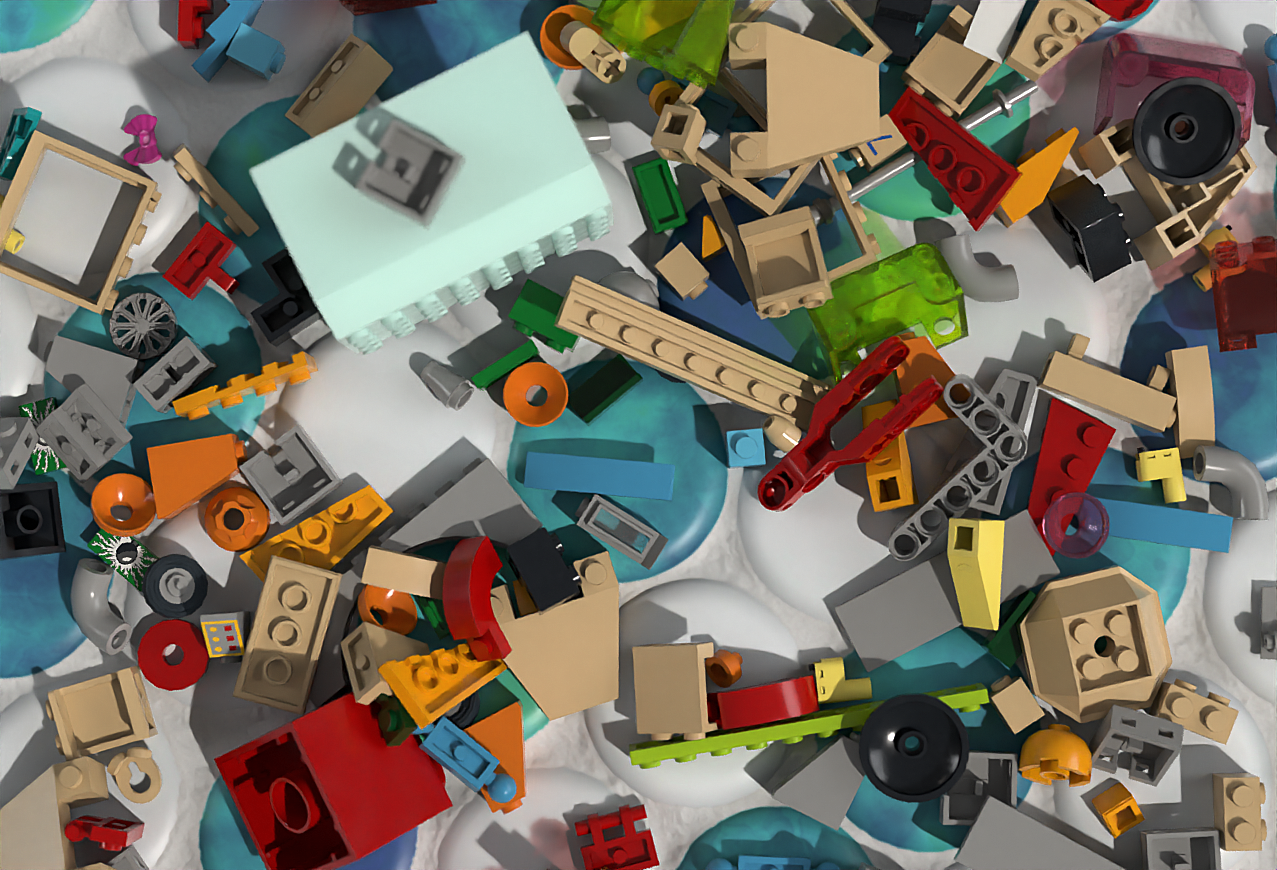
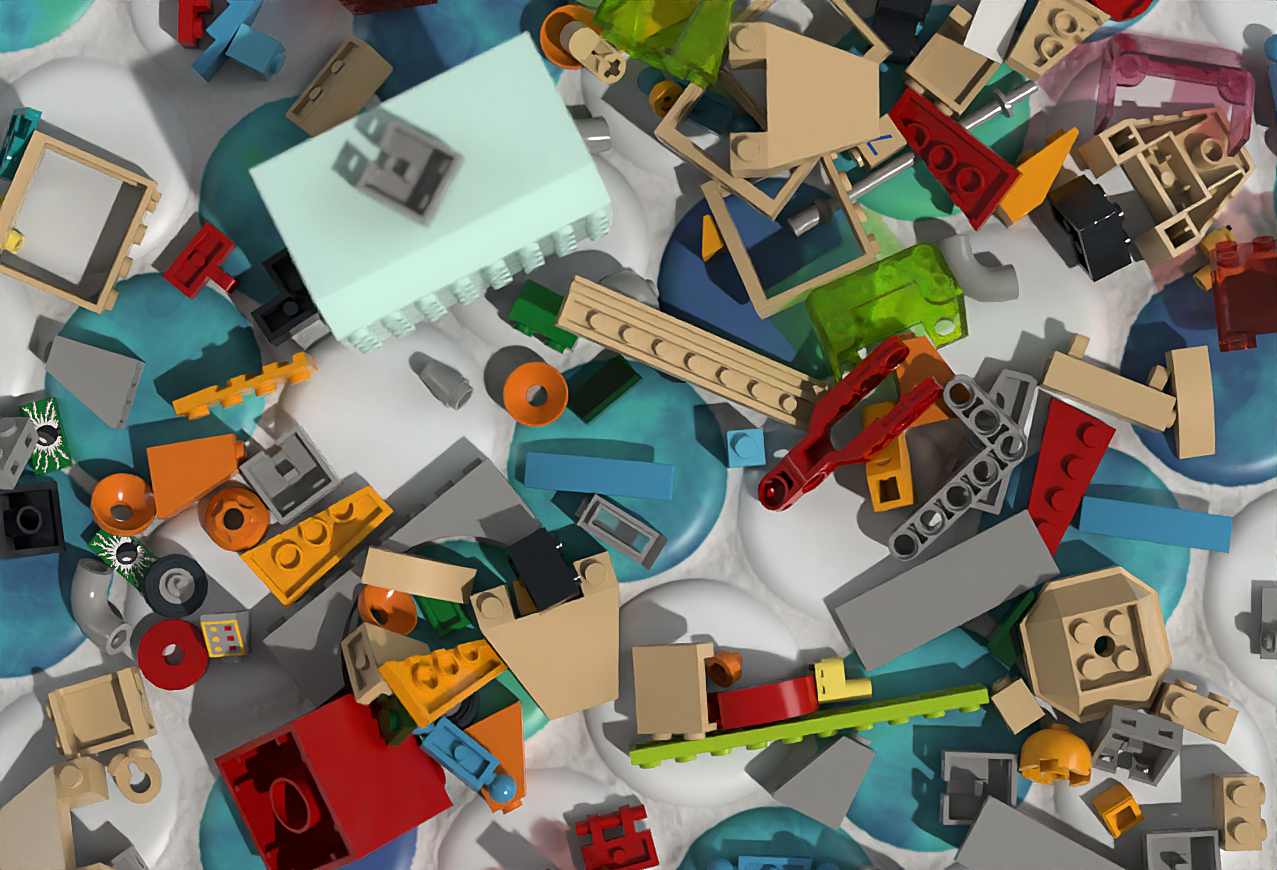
light grey slope [36,383,133,484] -> none
red plate [65,815,144,851] -> none
light grey wheel [109,293,178,360] -> none
dark pink piece [123,114,162,166] -> none
light grey brick [133,336,218,414] -> none
tan wing [173,143,259,237] -> none
tan tile [233,555,343,715] -> none
red arch [443,535,512,662] -> none
green tile [471,339,540,391] -> none
green tile [632,157,689,235] -> none
tan brick [650,103,707,165] -> none
tan brick [654,242,710,302] -> none
tan panel [738,206,834,318] -> none
tan hose [762,415,802,453] -> none
black dish [859,693,969,803] -> none
light yellow slope [947,518,1005,630] -> none
clear pink piece [1043,492,1110,559] -> none
black dish [1132,76,1242,186] -> none
light yellow piece [1135,447,1187,504] -> none
light grey cylinder [1192,445,1269,520] -> none

